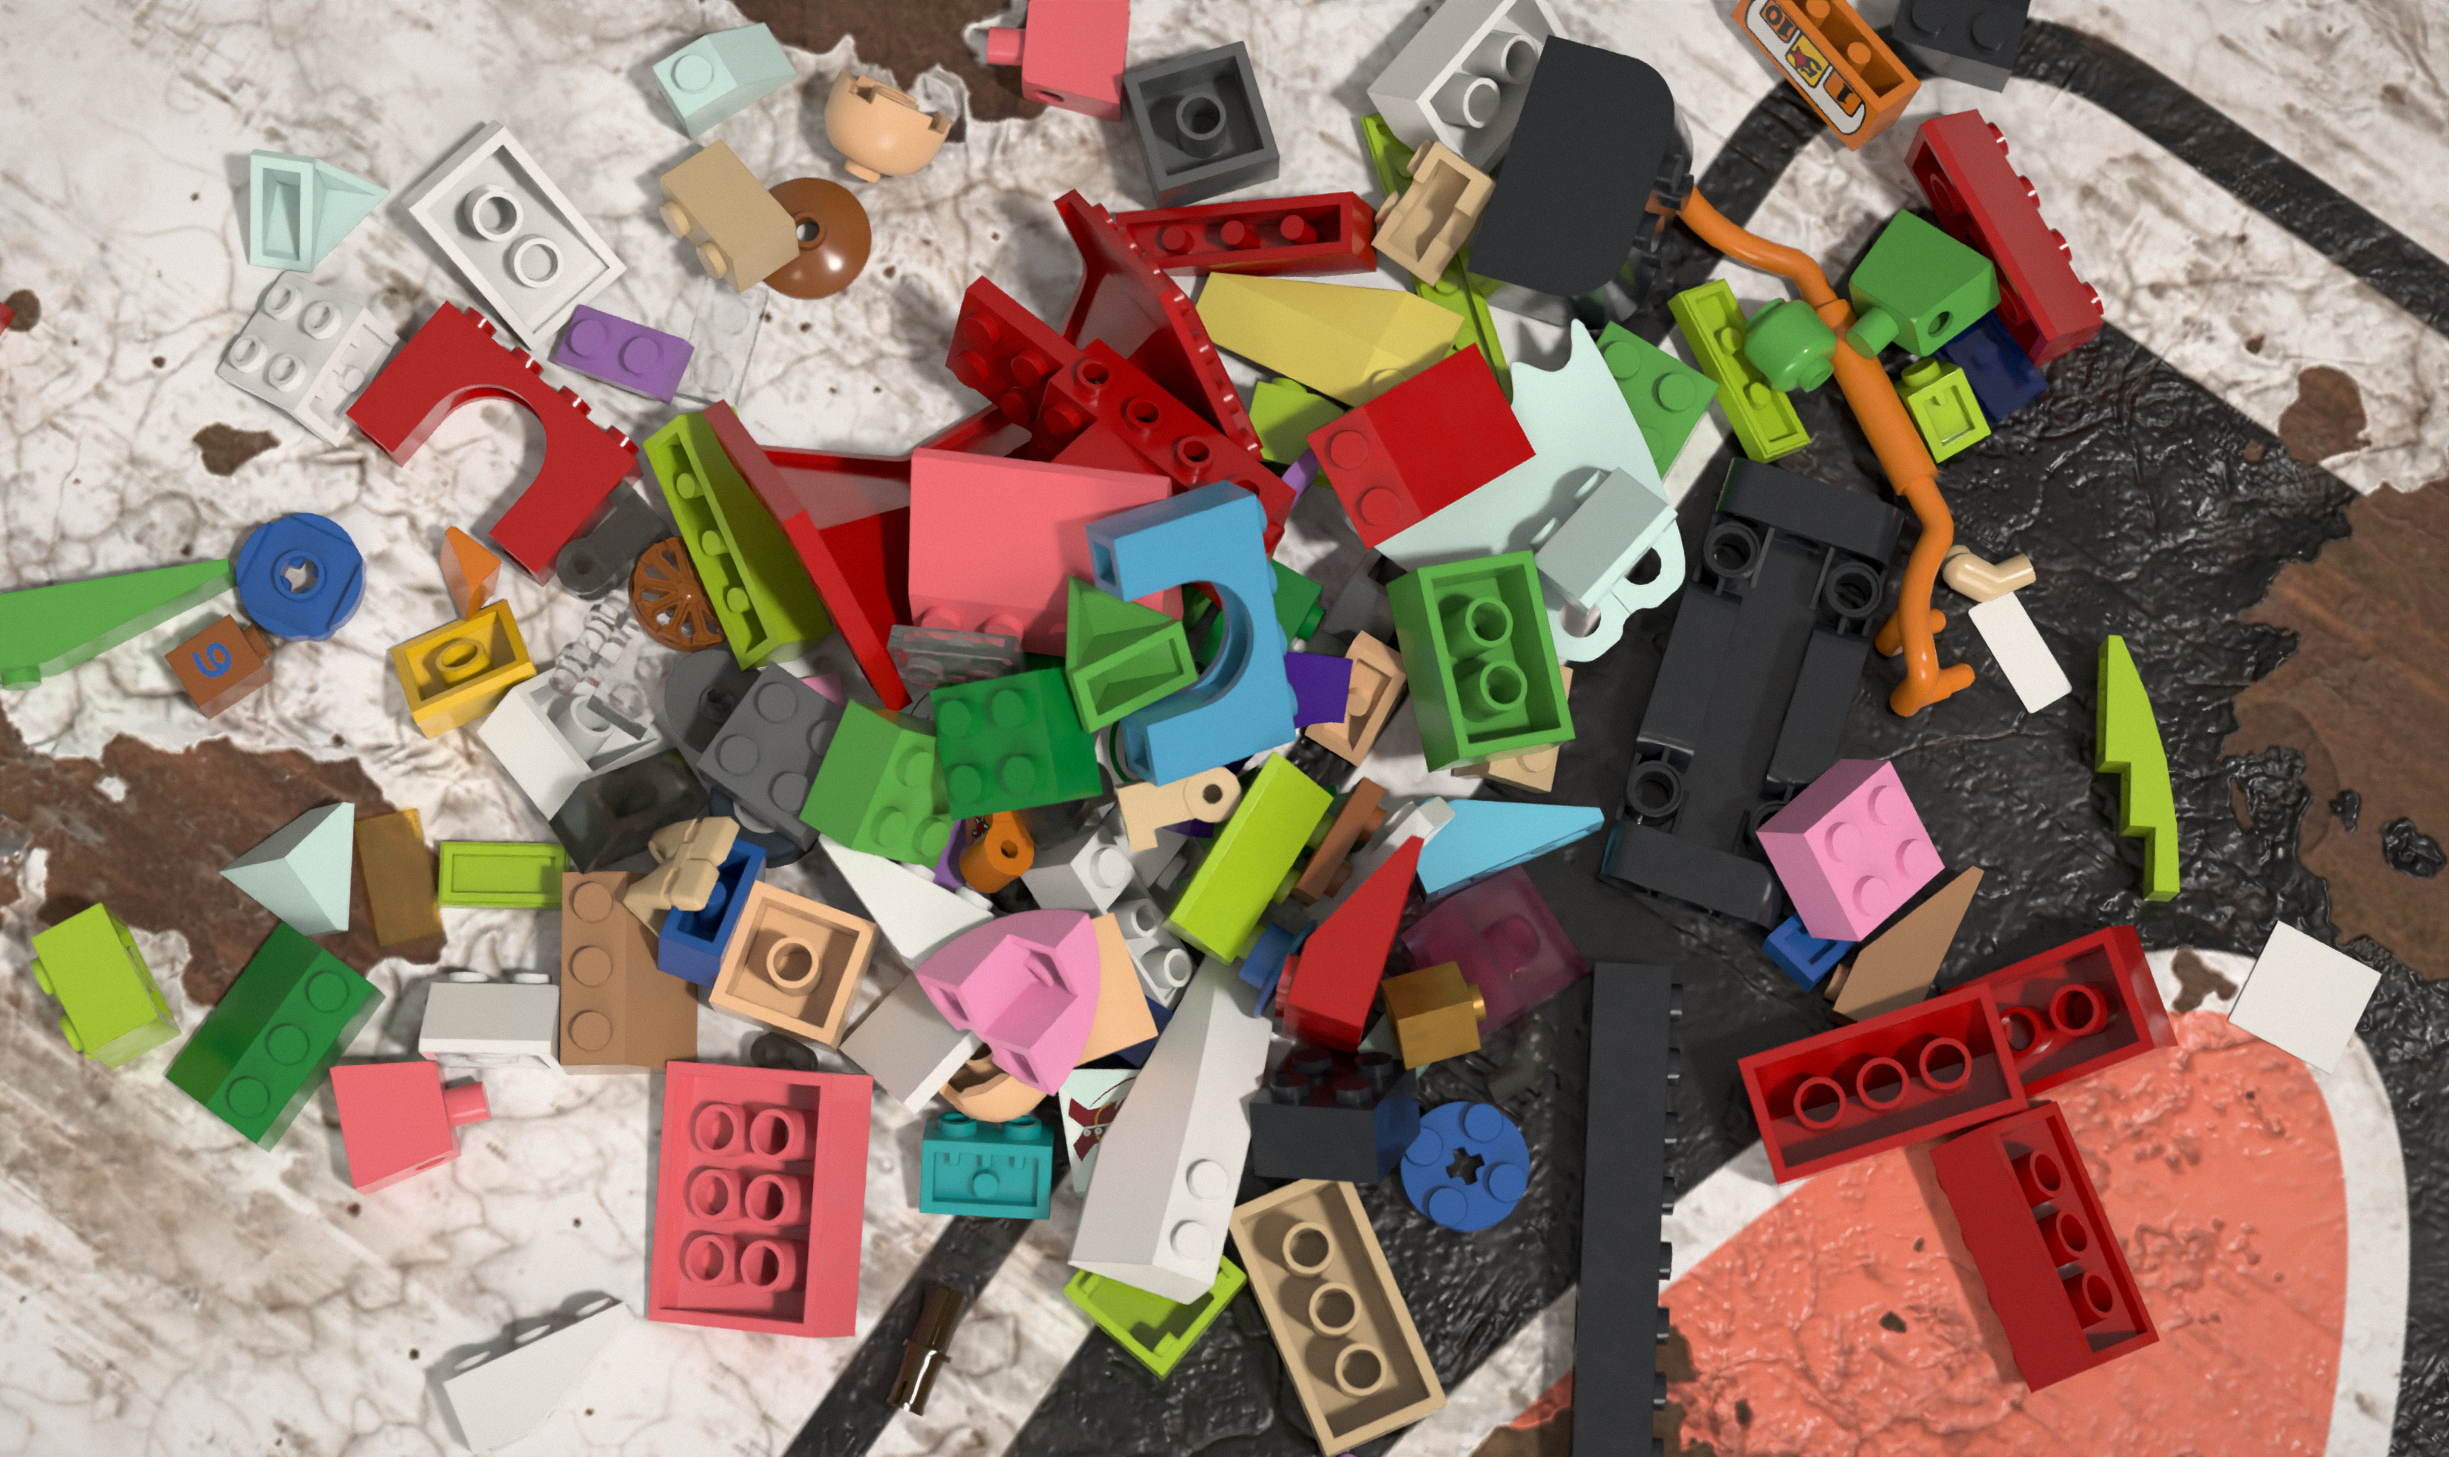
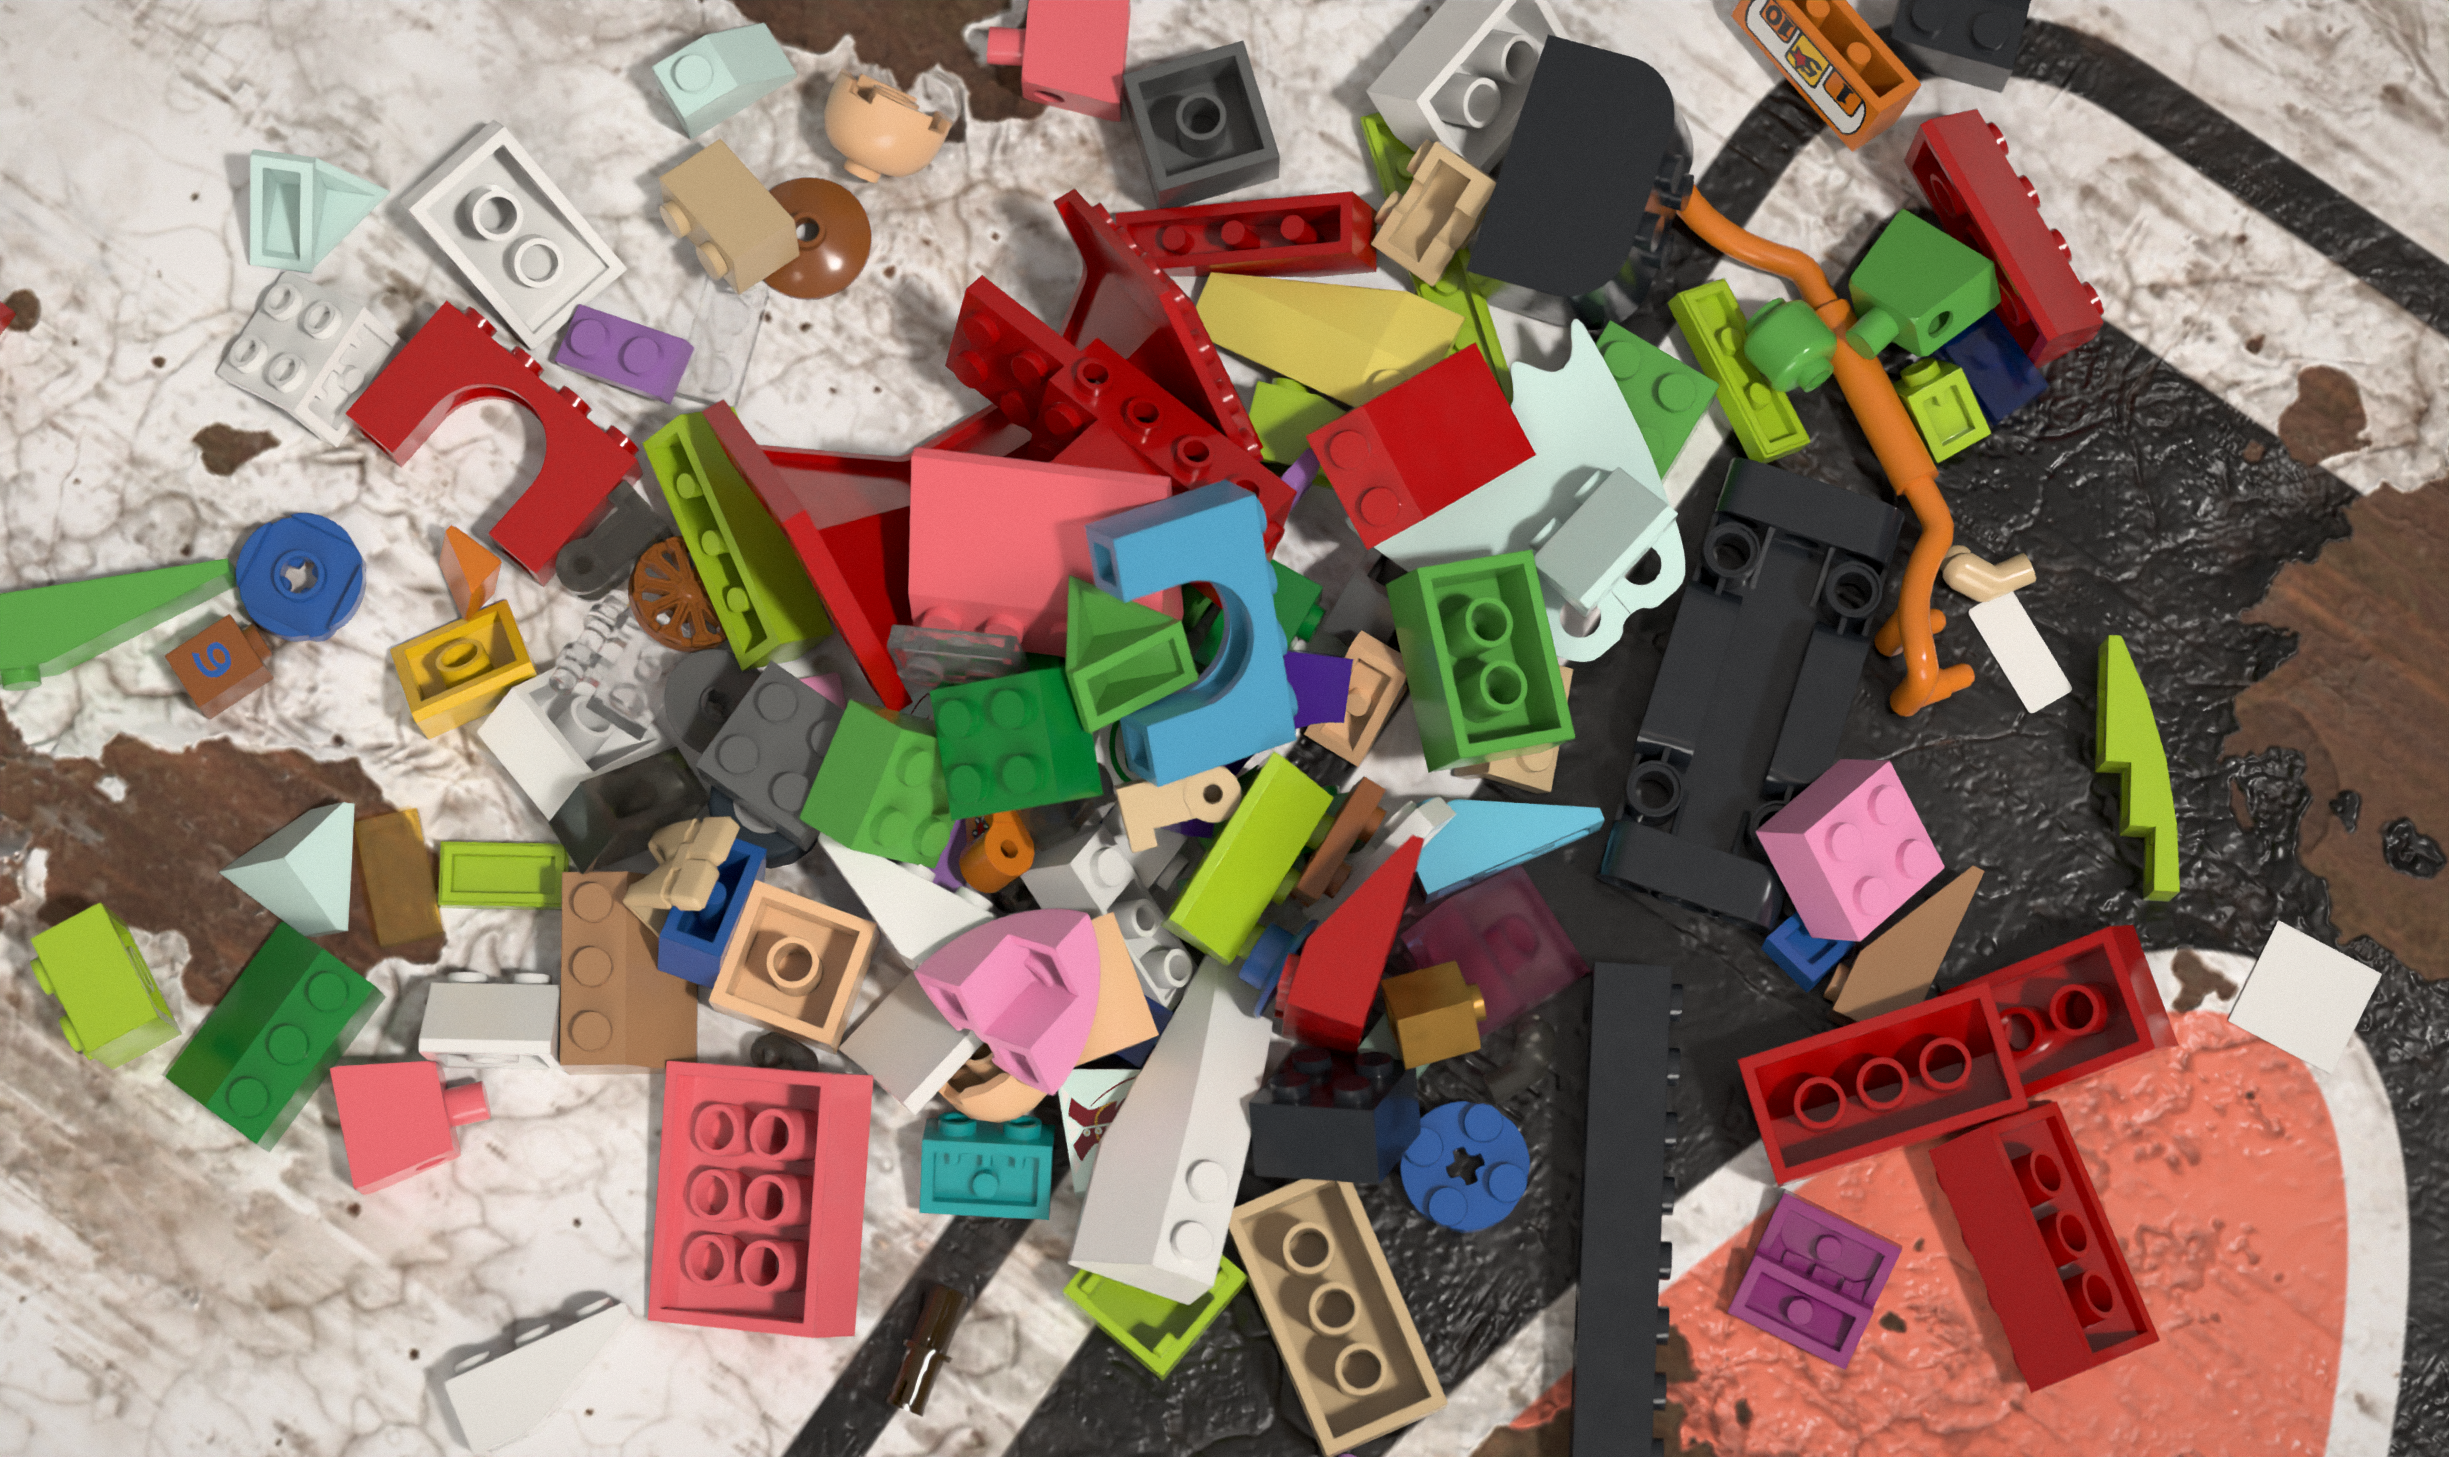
none -> magenta slope [1727,1189,1902,1369]

